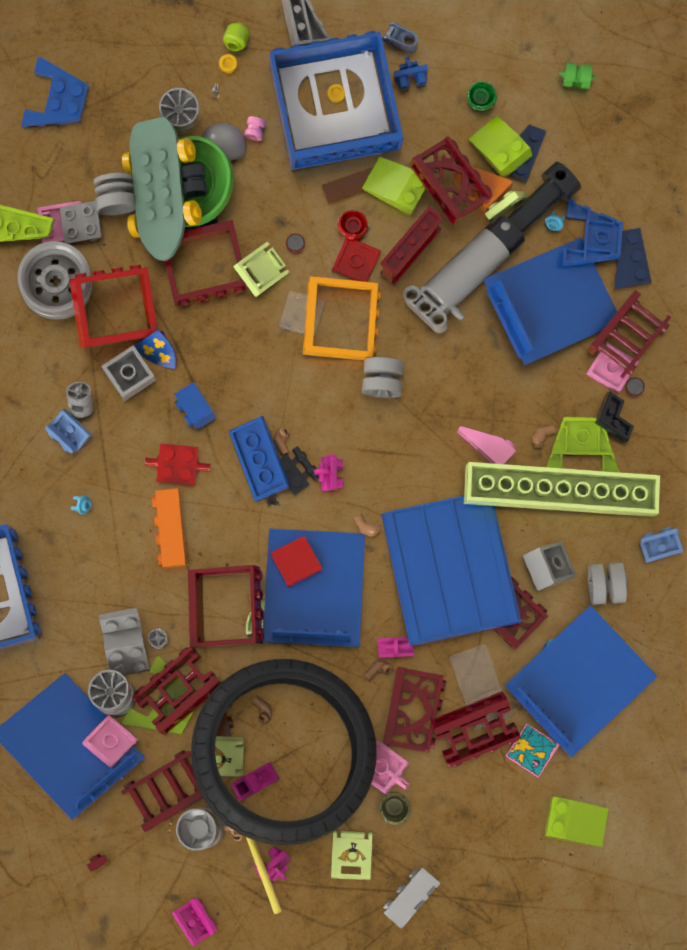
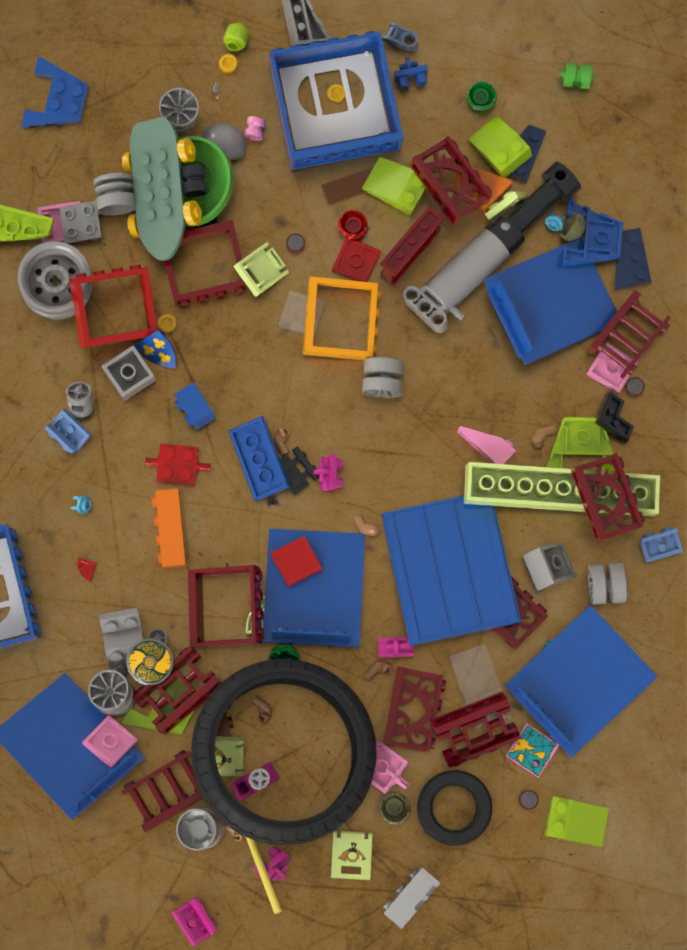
dark red plate [87,853,110,872] -> none
none -> red tile [77,557,97,581]
none -> shield [126,638,174,685]
none -> yellow tile [157,314,177,334]
none -> light grey wheel [248,768,270,790]
none -> green hair [268,644,301,661]
none -> black tyre [417,770,493,846]
none -> flat silver tile [519,790,539,810]
none -> olive hair [560,212,586,242]
none -> dark red fence [570,453,645,543]

